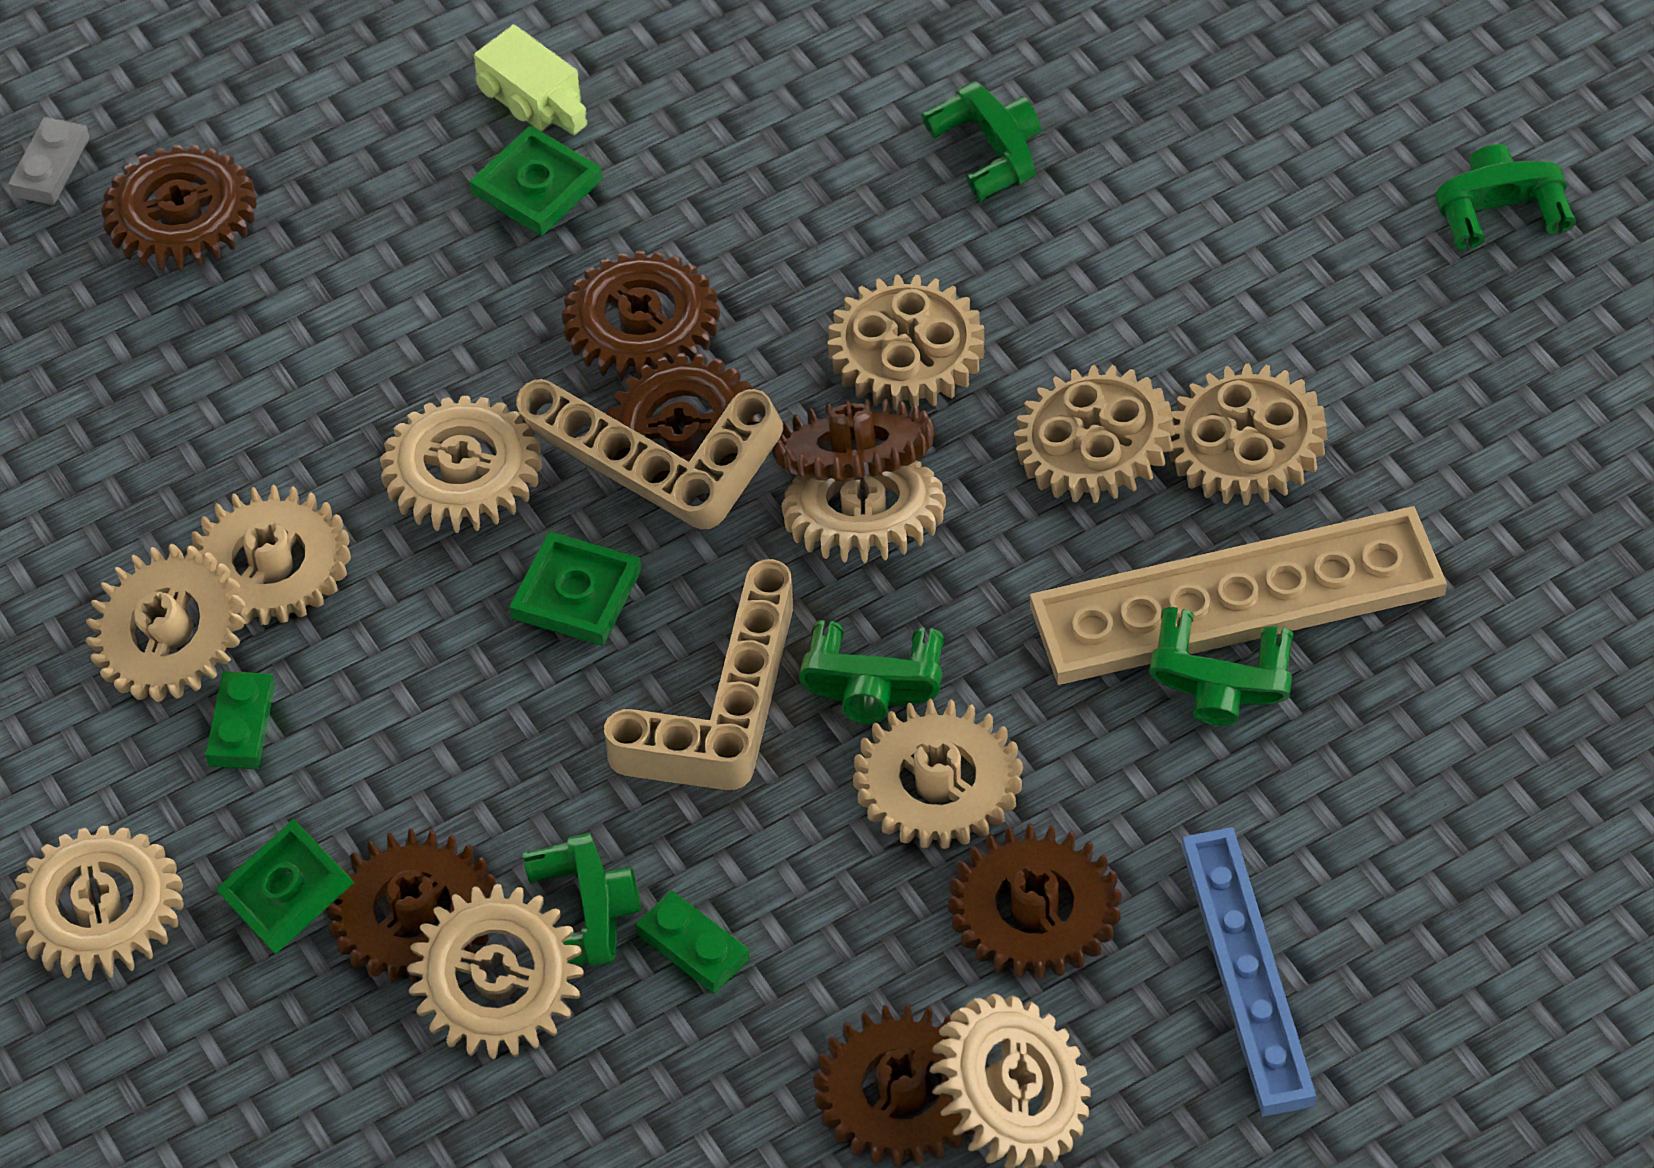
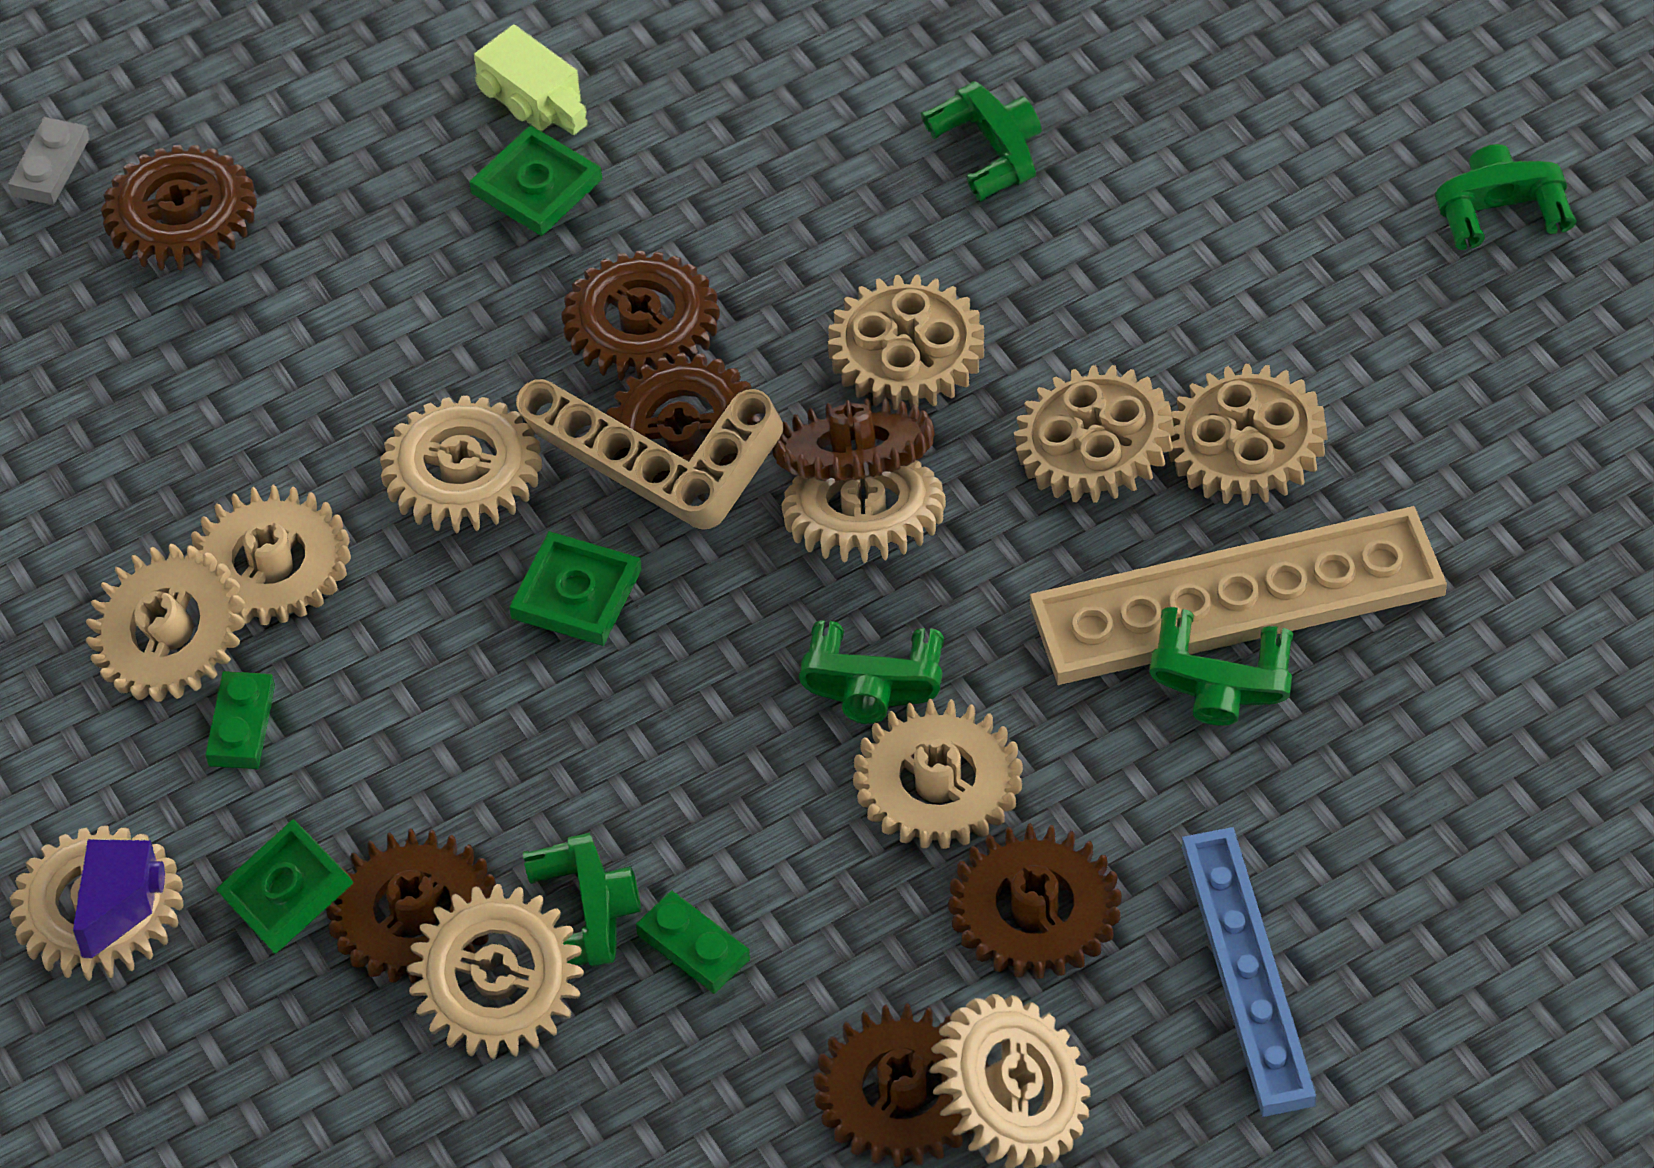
tan beam [604,559,793,790] -> none
none -> dark purple slope [73,839,165,958]

